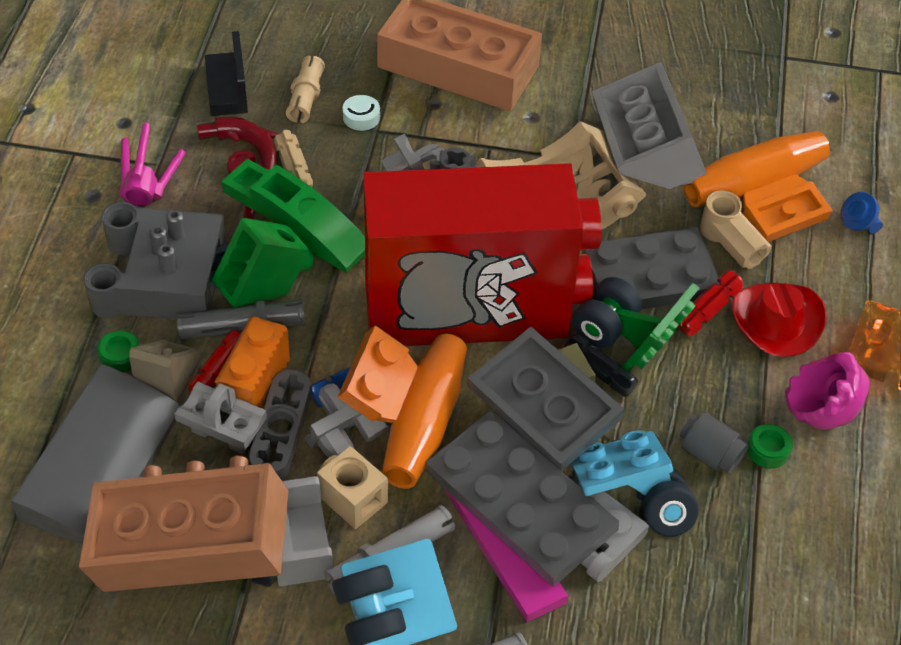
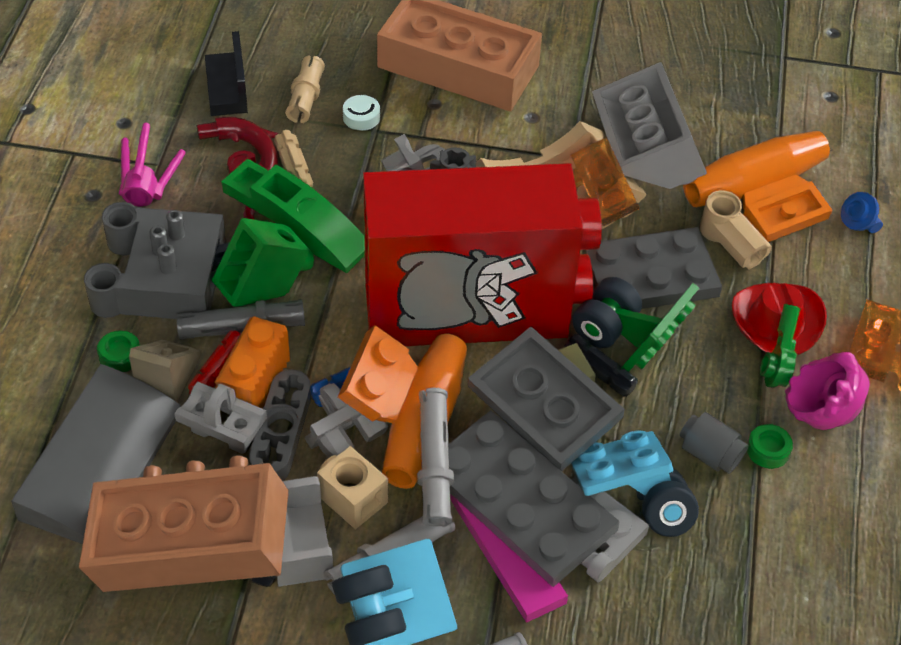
red axle [677,270,744,337] -> none
none -> light grey pin [417,388,454,526]
none -> clear orange plate [571,137,640,226]
none -> green plate [760,304,800,388]

